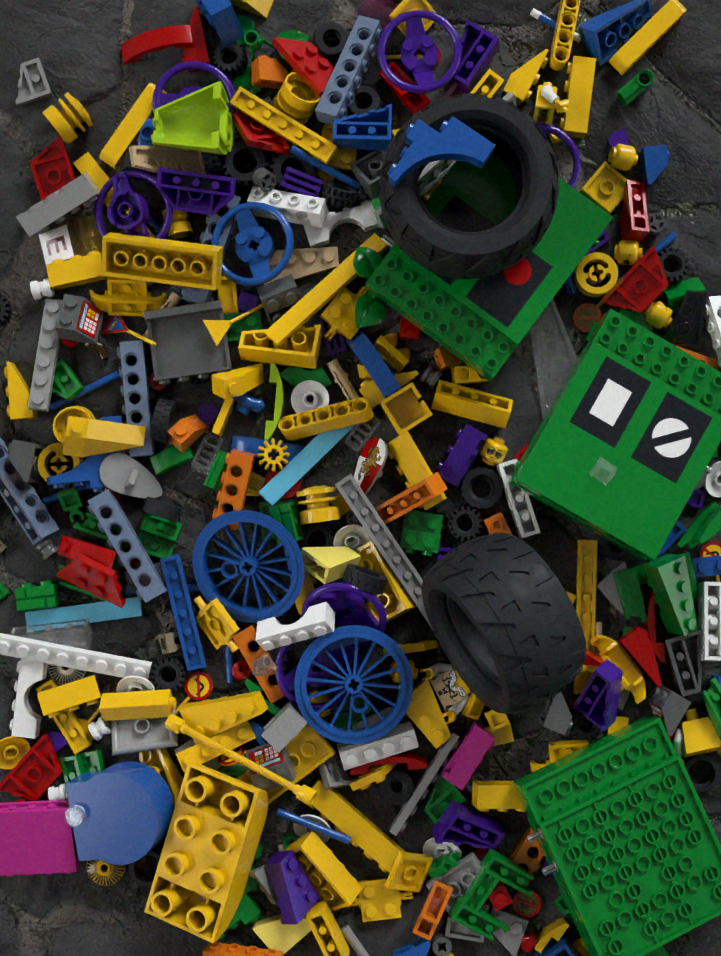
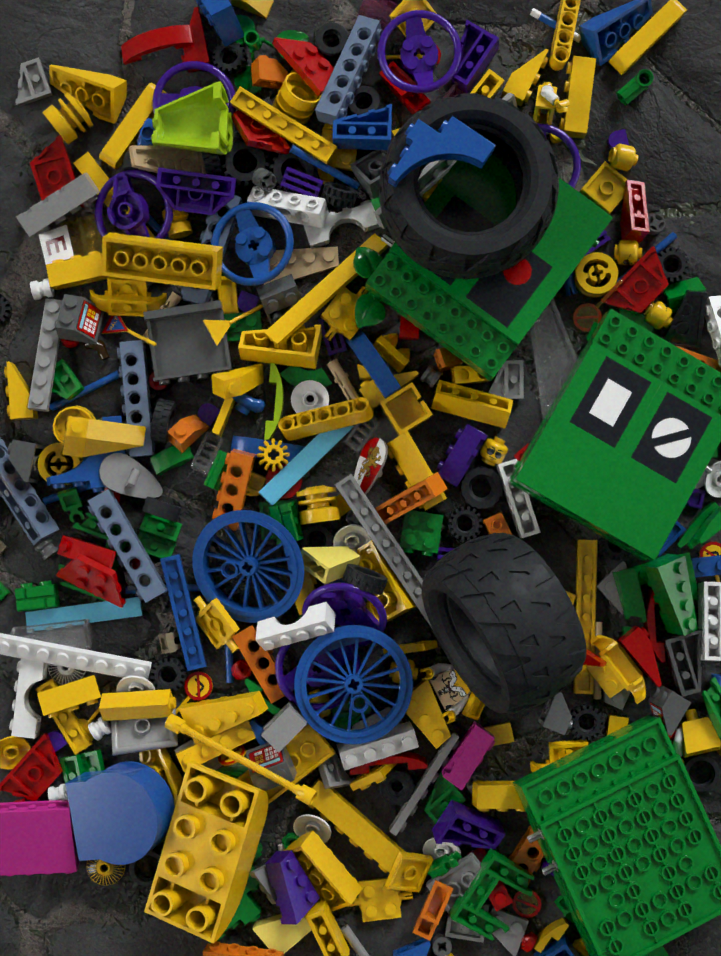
clear tile [65,805,86,827] -> none
clear slope [253,652,278,677] -> none
blue bar [276,808,351,845] -> none
yellow tile [484,709,510,732] -> none
dark purple wedge [573,659,623,732] -> none
clear slope [589,457,617,485] -> none
blue slope [639,144,670,189] -> none
none -> yellow wedge [49,64,127,124]
none -> light grey wing [488,360,524,399]

